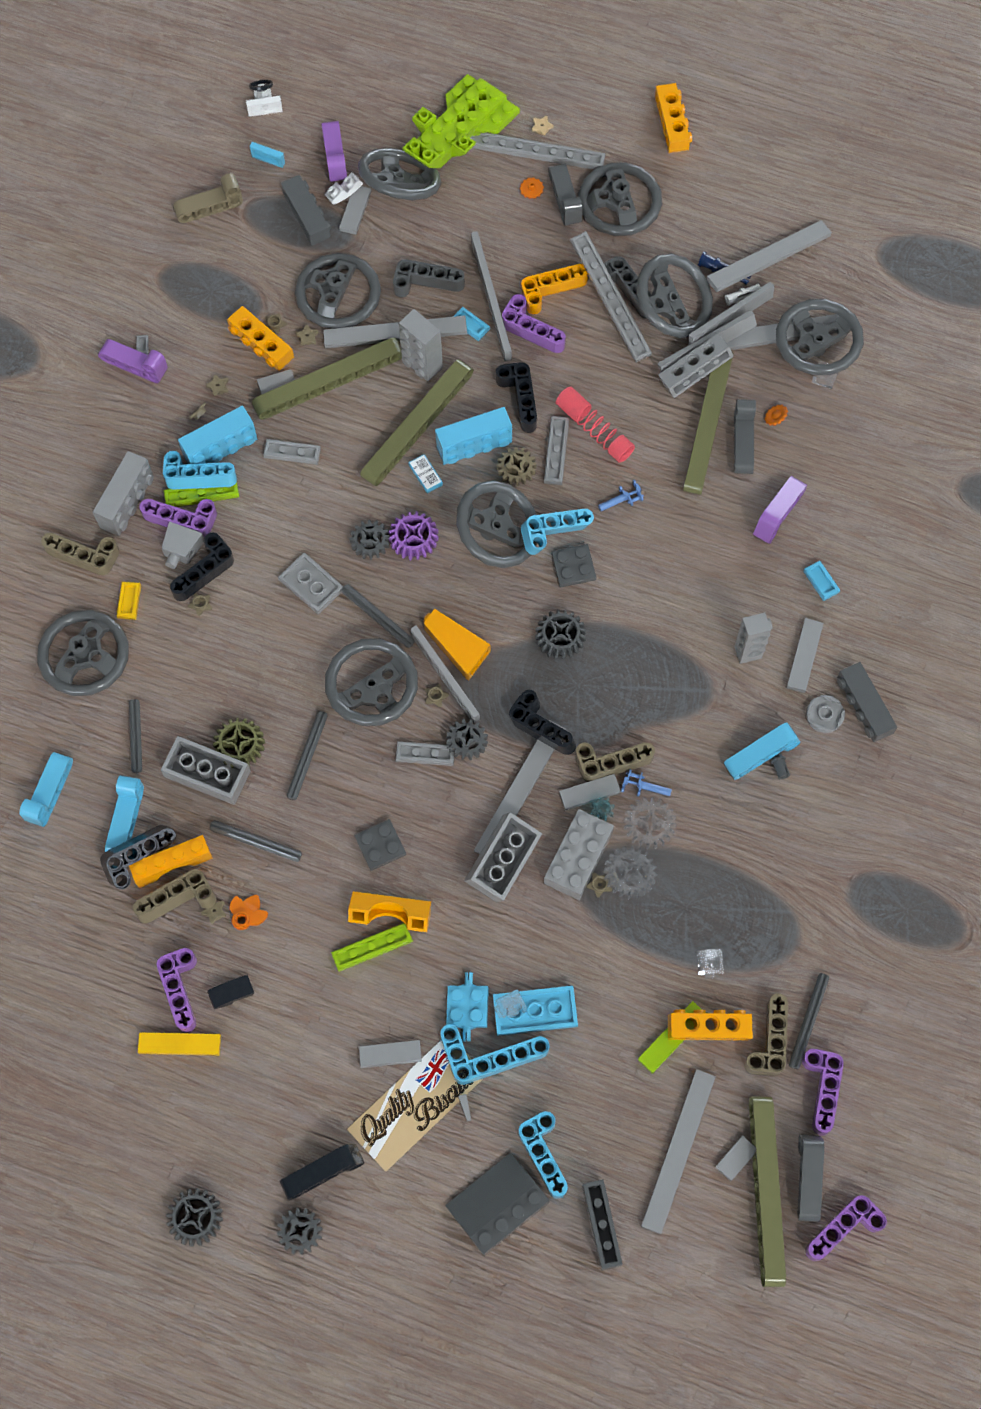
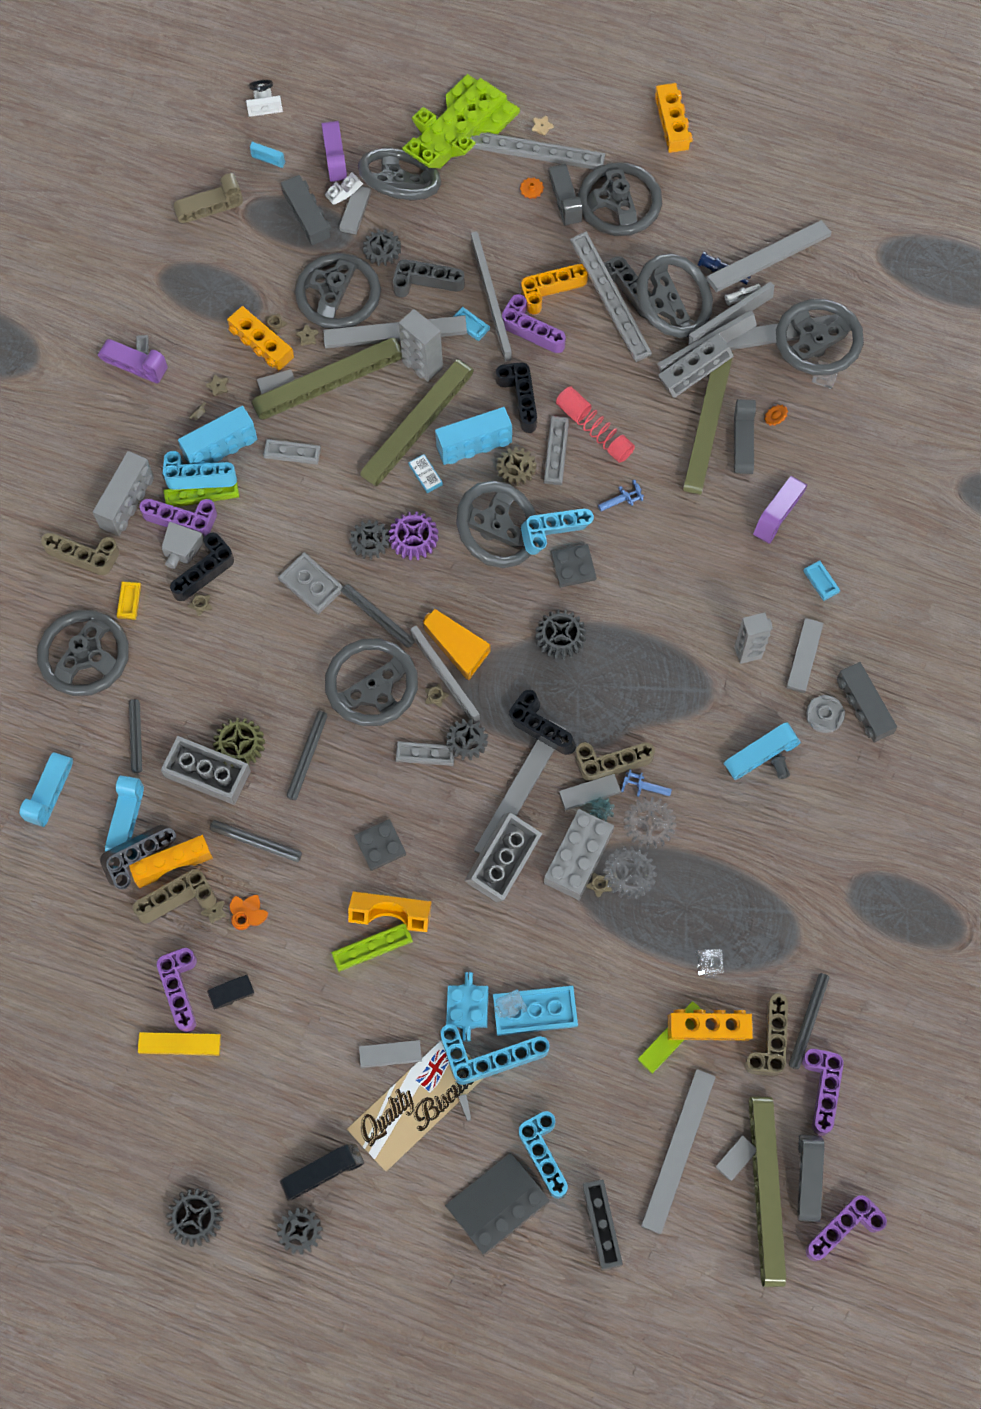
none -> dark grey gear [363,229,401,266]

